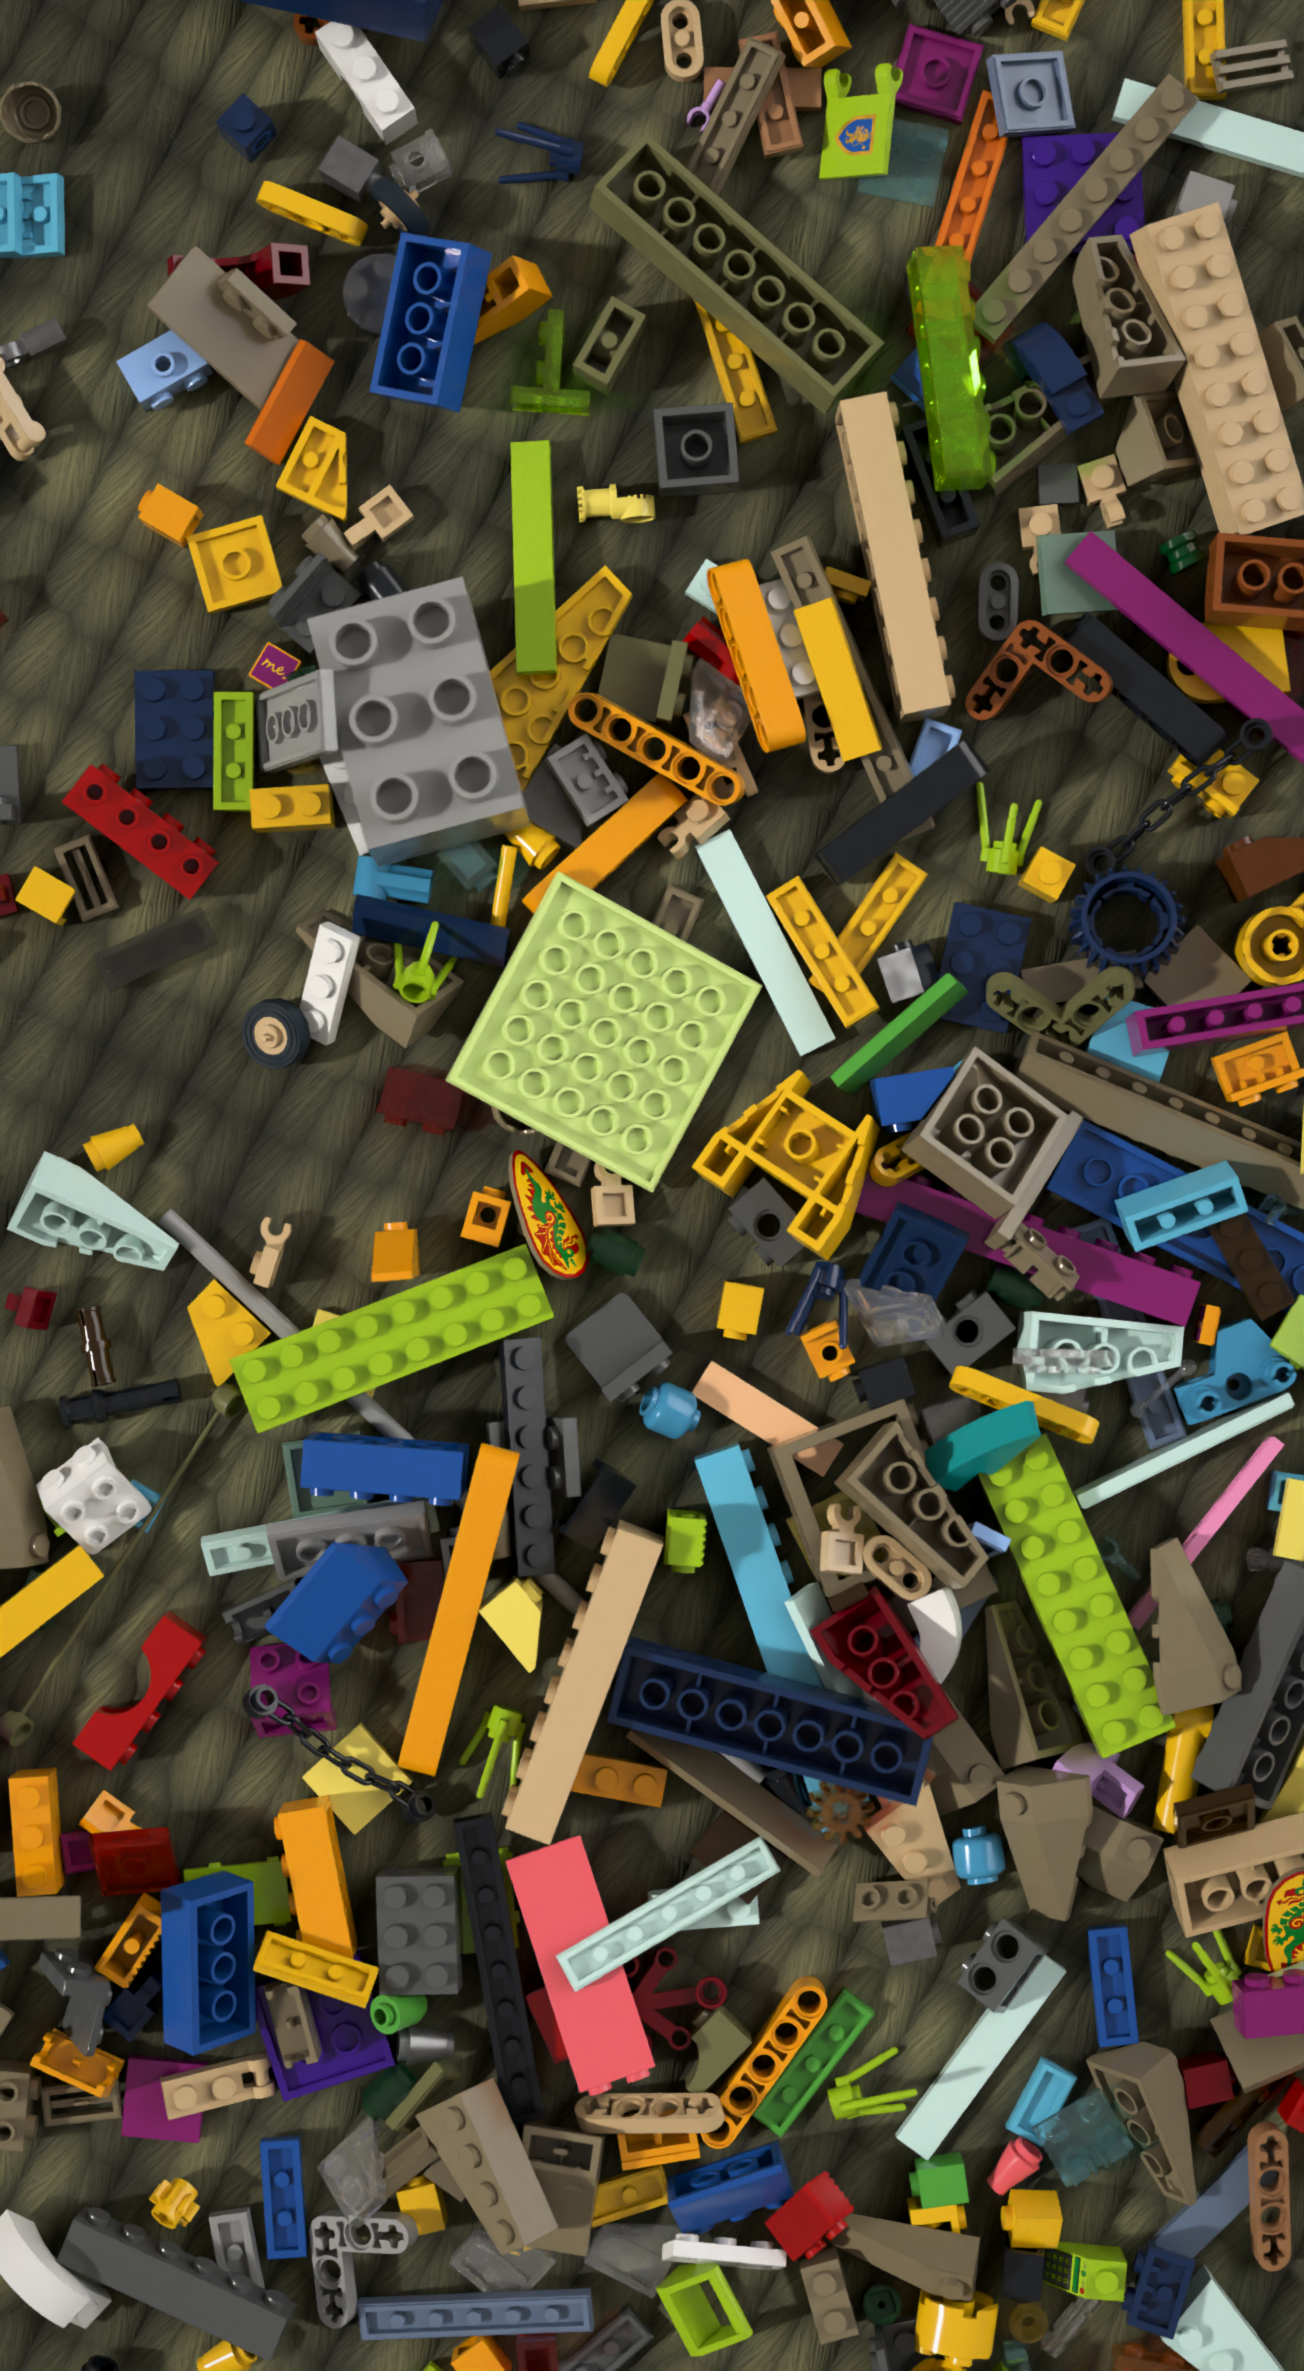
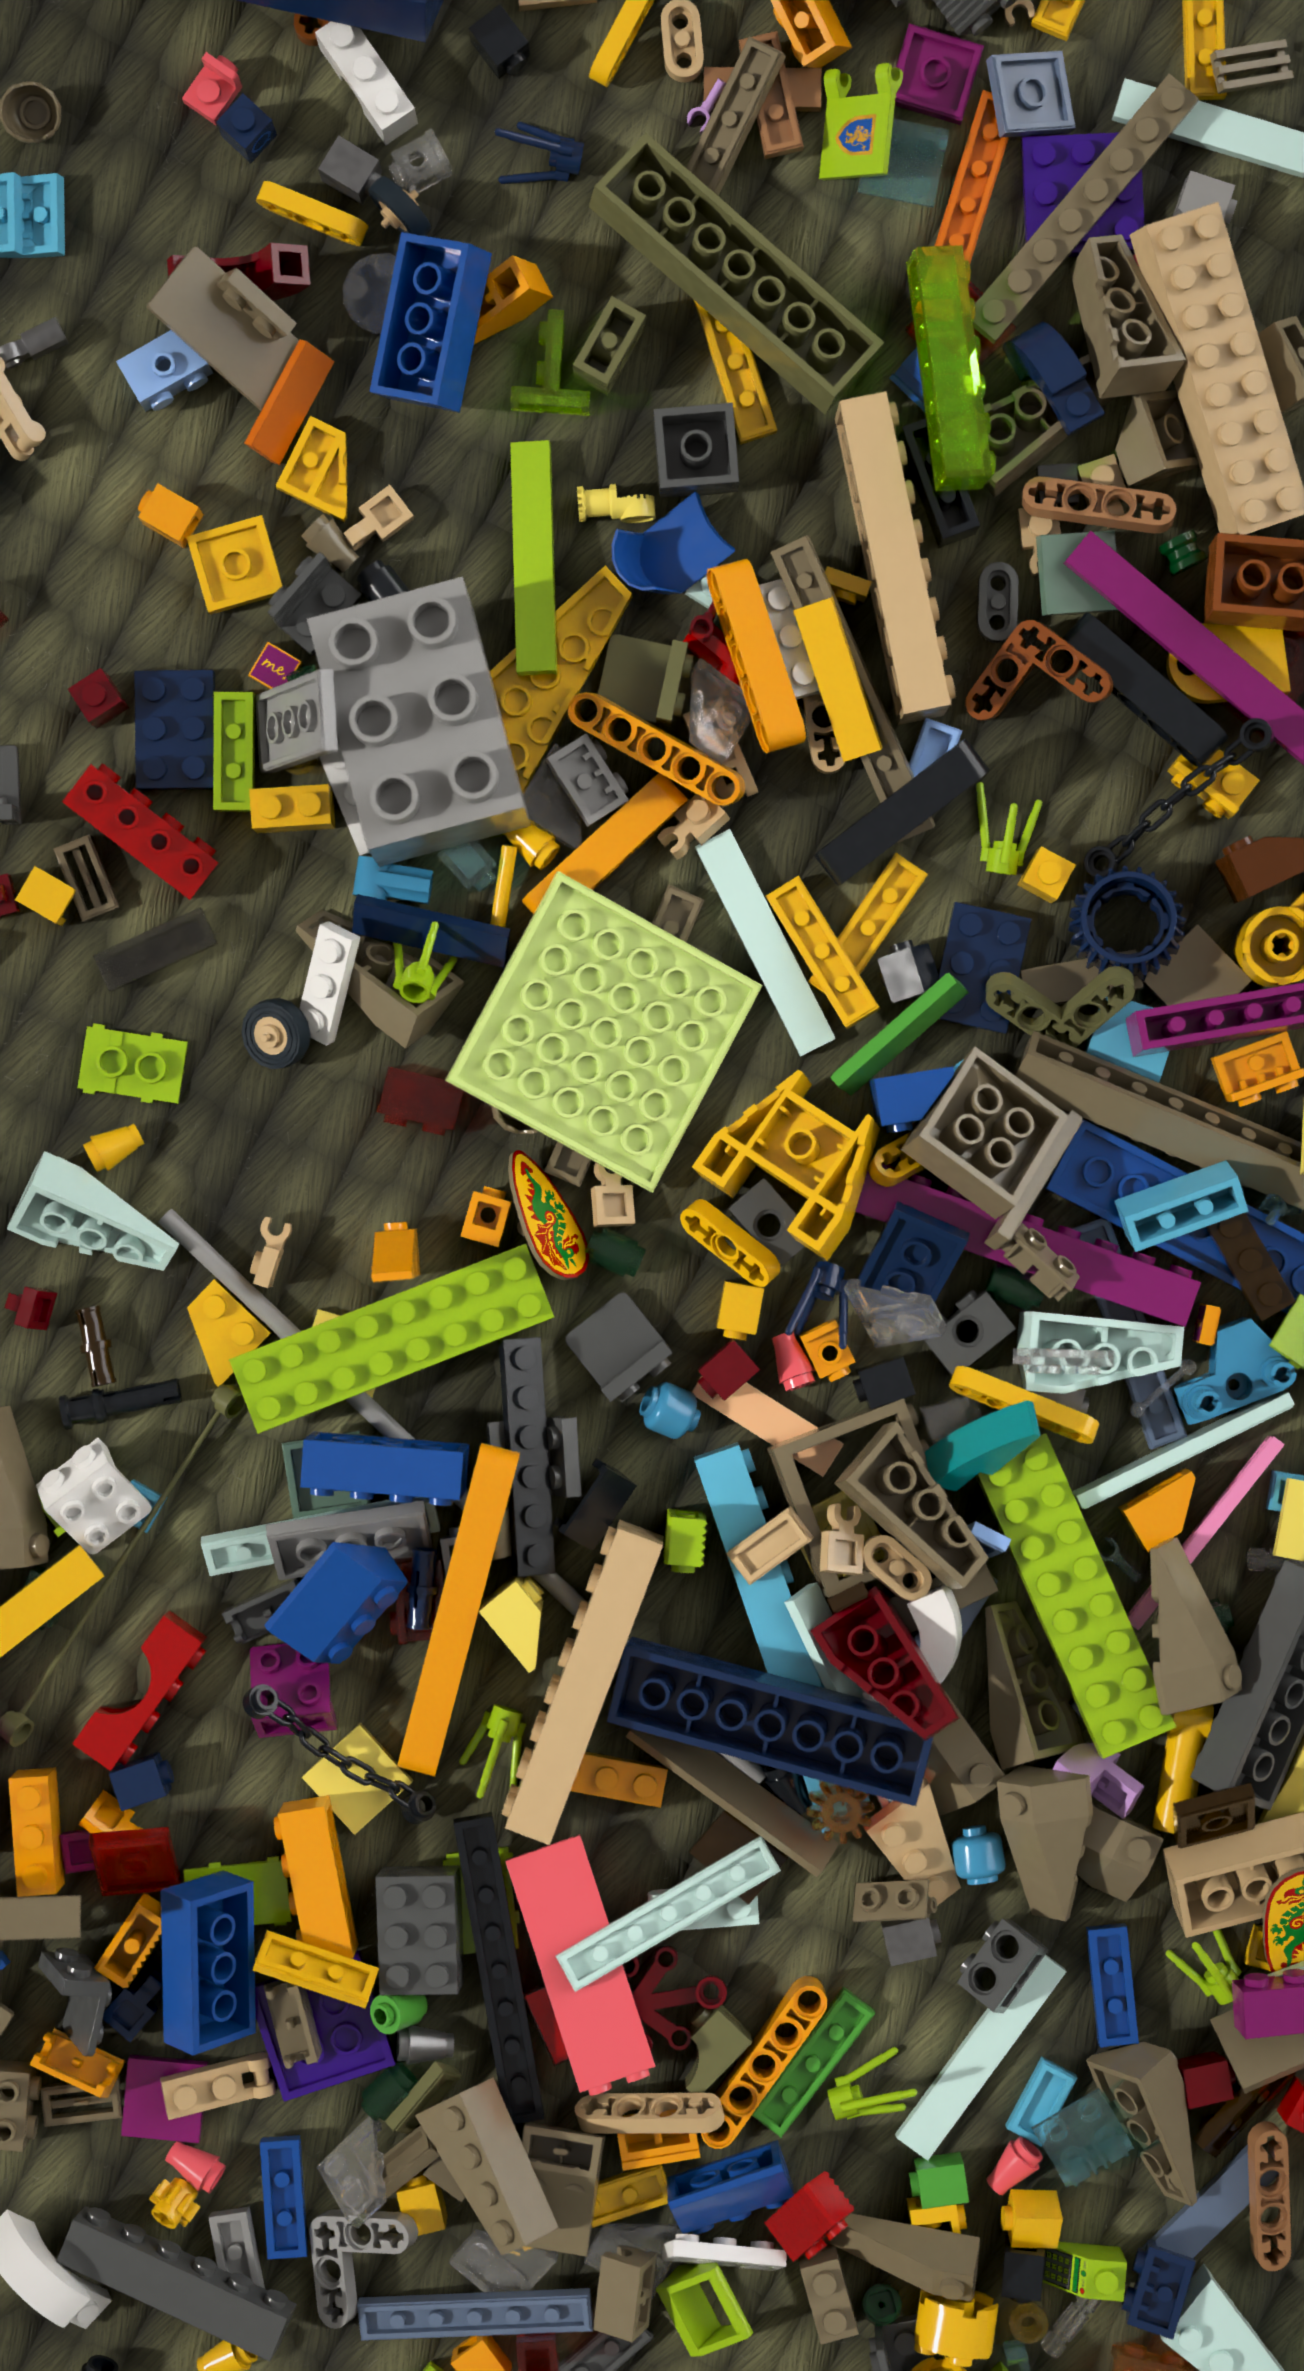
none -> dark red brick [68,668,129,729]
none -> lime piece [77,1023,188,1104]
none -> dark blue brick [109,1752,174,1811]
none -> coral cone [165,2141,226,2194]
none -> coral bracket [182,52,243,125]
none -> dark blue pin [406,1547,438,1630]
none -> dark tan hinge [593,2245,657,2342]
none -> blue piece [612,491,735,594]
none -> yellow beam [680,1199,781,1287]
none -> dark red hand [689,601,717,642]
none -> dark red brick [697,1339,760,1401]
none -> tan tile [726,1506,814,1585]
none -> coral cone [772,1331,816,1392]
none -> medium nougat beam [1022,476,1176,534]
none -> light orange slope [1118,1468,1196,1552]

